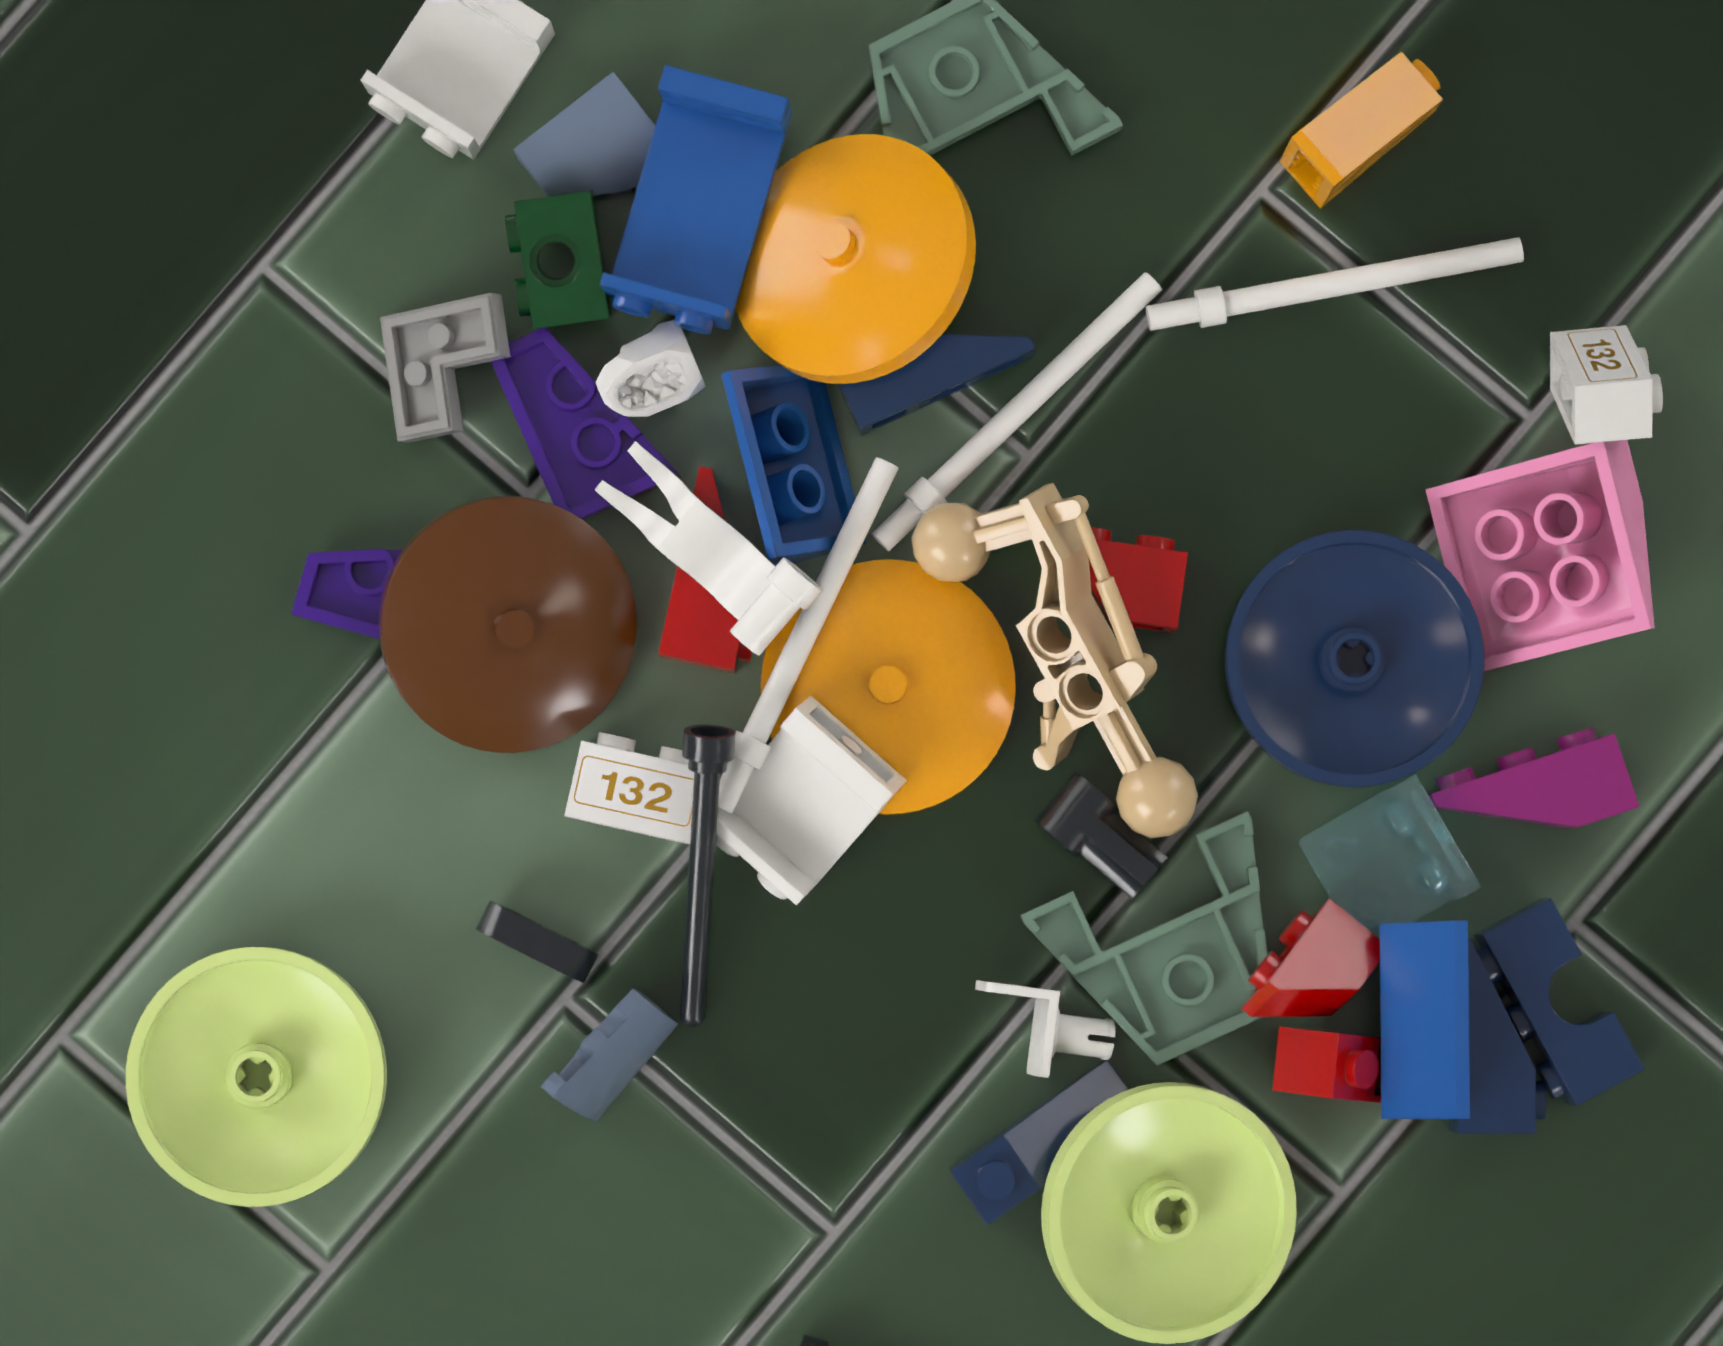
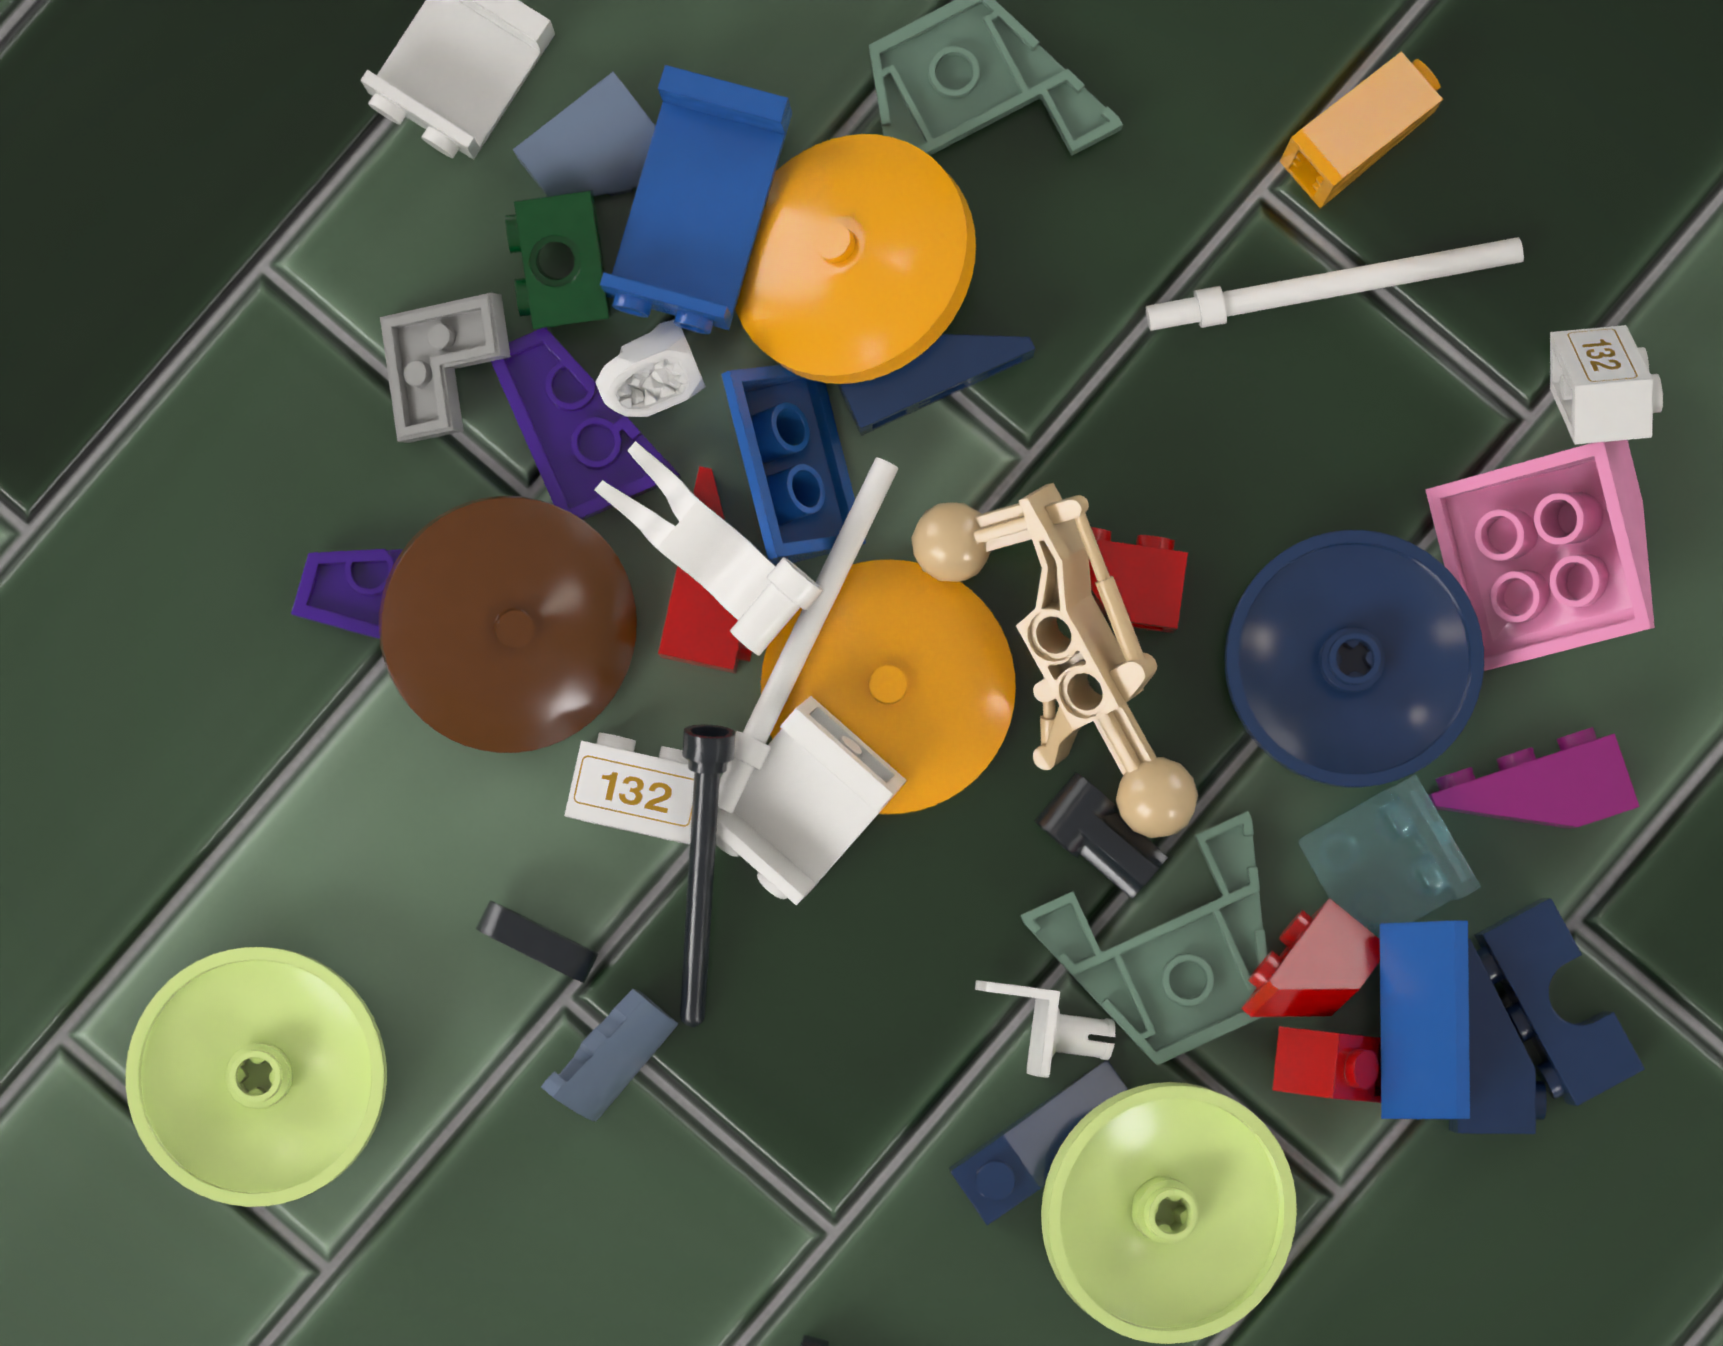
white bar [871,272,1162,552] -> none

